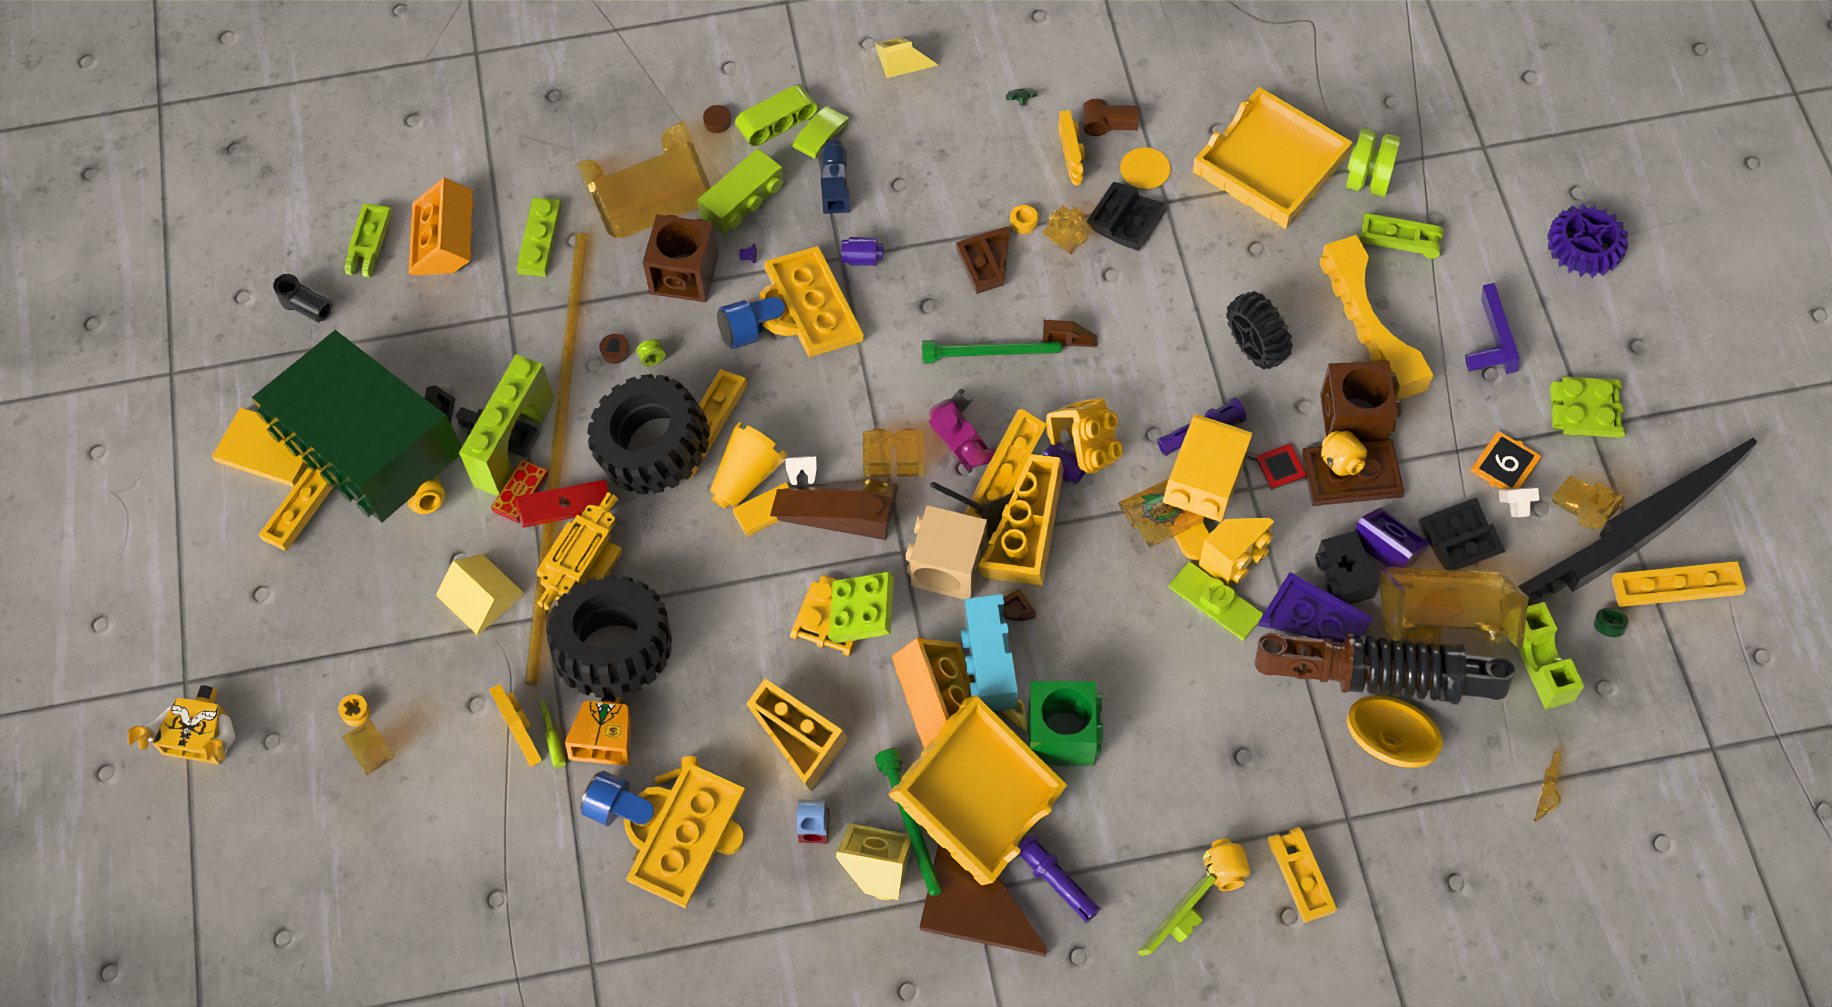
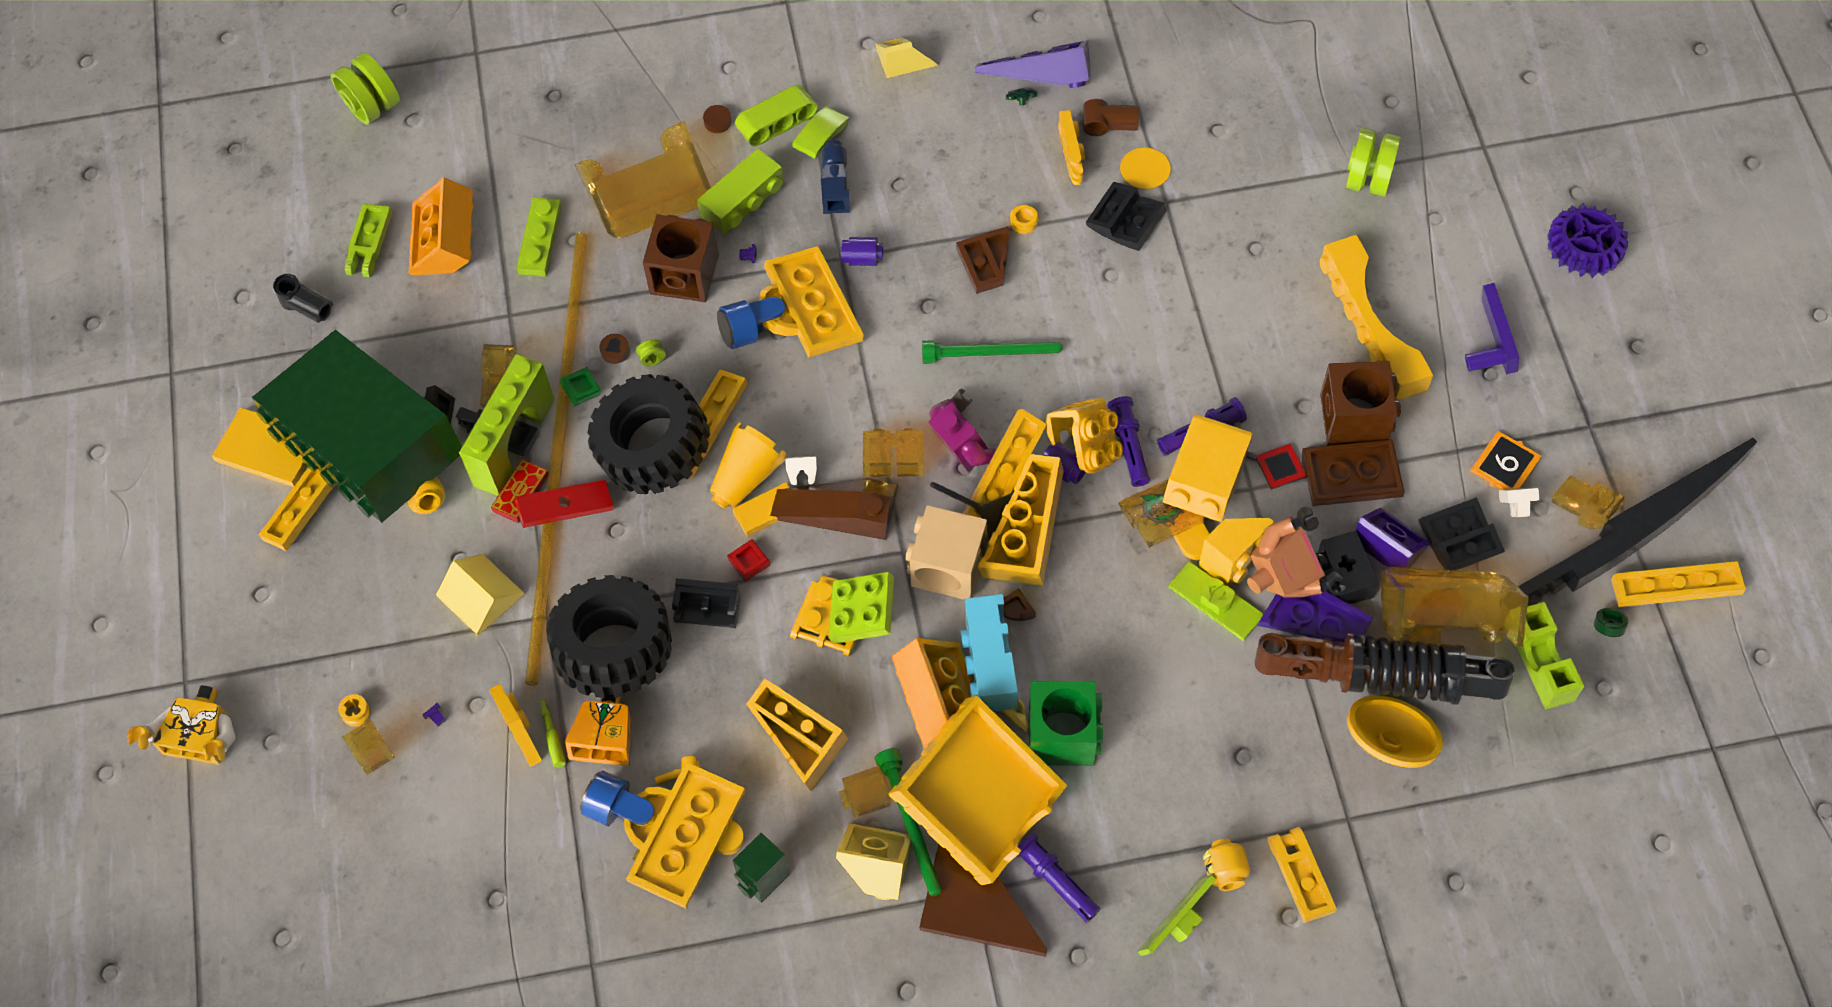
yellow piece [537,493,622,610] -> none
medium blue leg [797,799,830,844] -> none
clear yellow brick [1042,205,1091,255] -> none
reddish brown tile [1043,320,1097,347] -> none
yellow piece [1193,87,1353,229] -> none
black gear [1226,291,1293,370] -> none
yellow head [1321,431,1367,476] -> none
lime plate [1359,213,1444,259] -> none
clear yellow hand [1533,750,1562,822] -> none
lime plate [1550,377,1626,438] -> none
none -> lime wheel [330,52,400,125]
none -> dark purple piece [422,703,446,726]
none -> clear yellow brick [480,344,517,408]
none -> green tile [559,367,601,406]
none -> black hinge [672,578,741,628]
none -> red tile [727,539,770,582]
none -> dark green brick [732,833,790,903]
none -> clear yellow brick [838,766,891,818]
none -> wedge [974,40,1091,88]
none -> dark purple pin [1107,396,1151,487]
none -> nougat torso [1247,507,1346,598]

